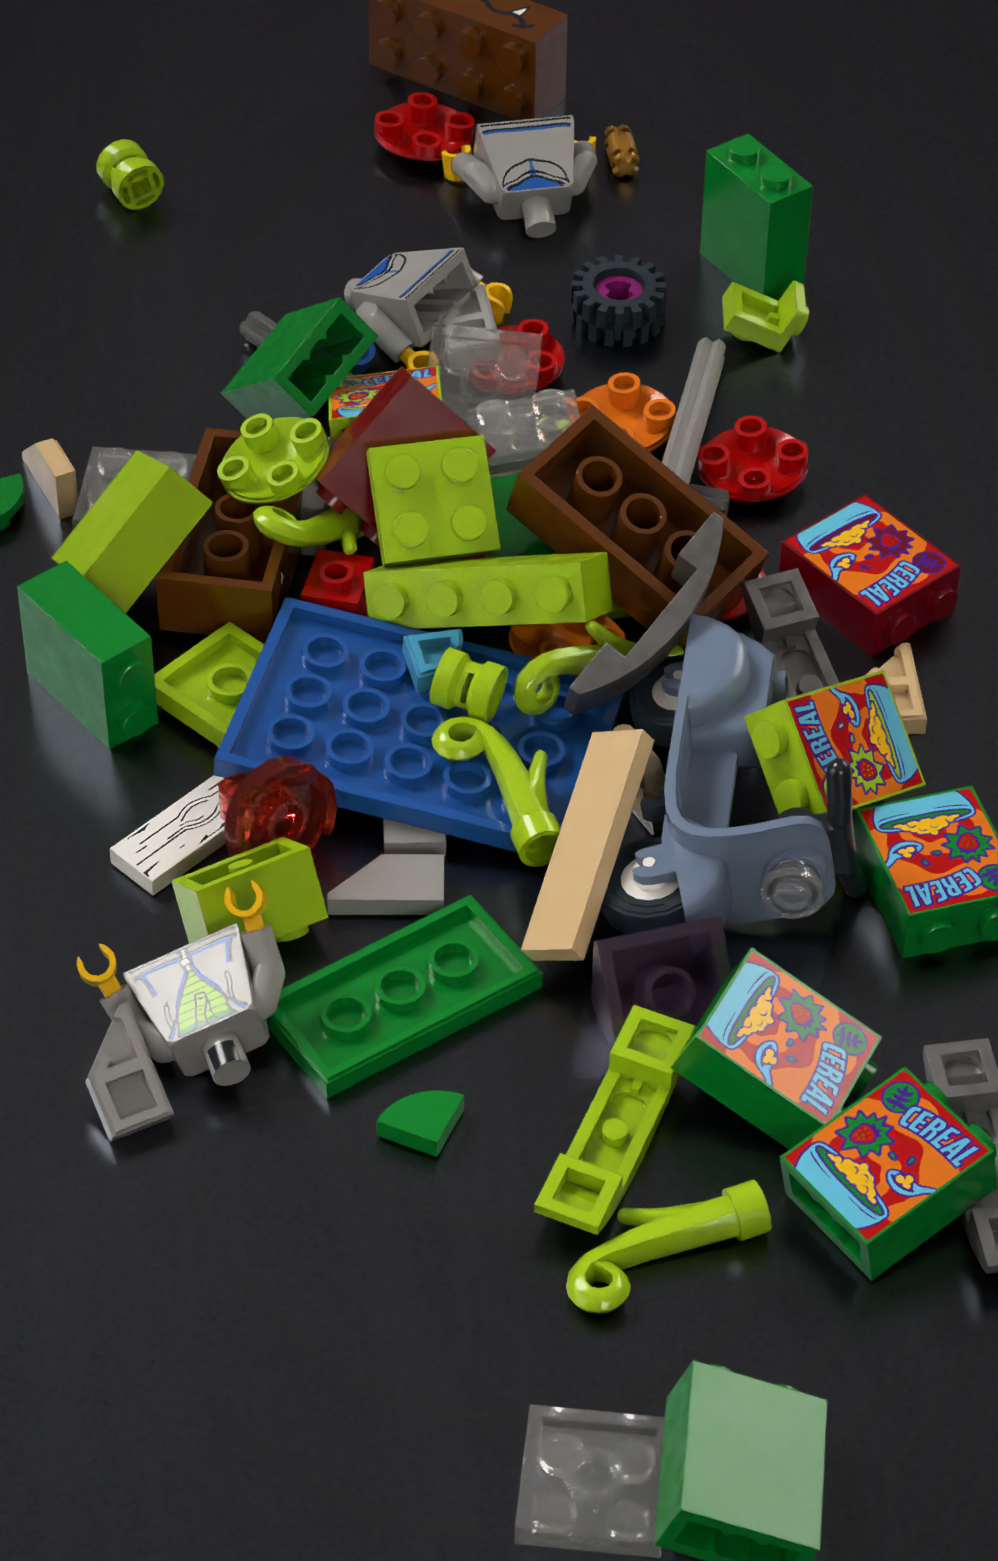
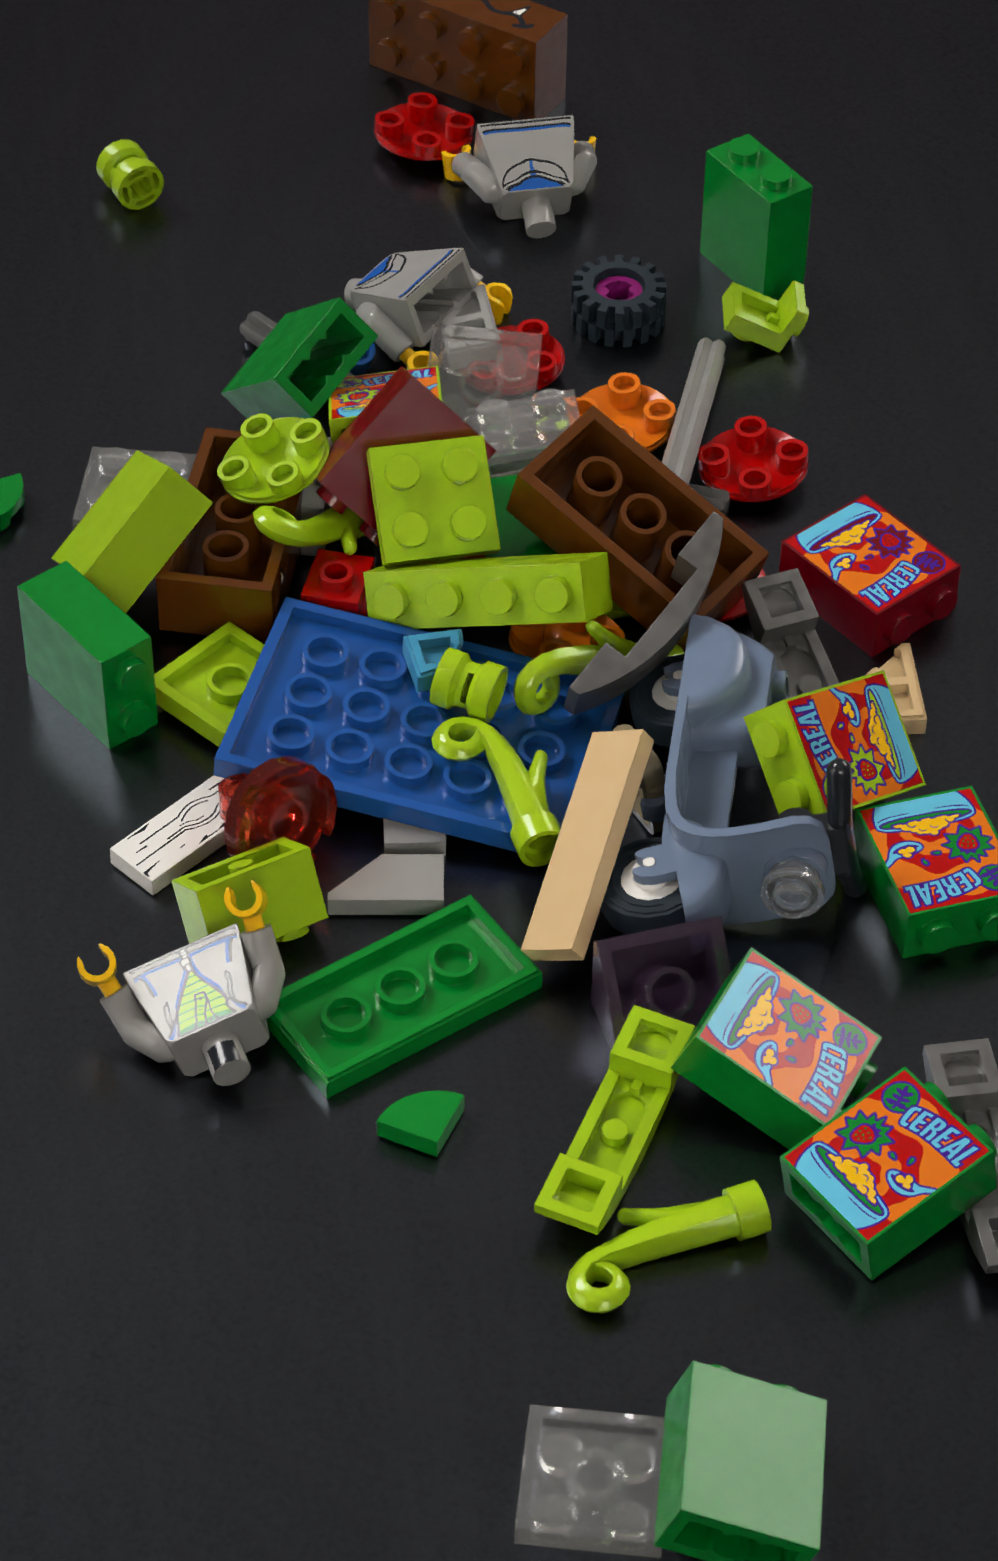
tan tile [22,438,79,519] -> none
light grey tile [85,1002,174,1142] -> none
pearl gold piece [604,124,640,178] -> none

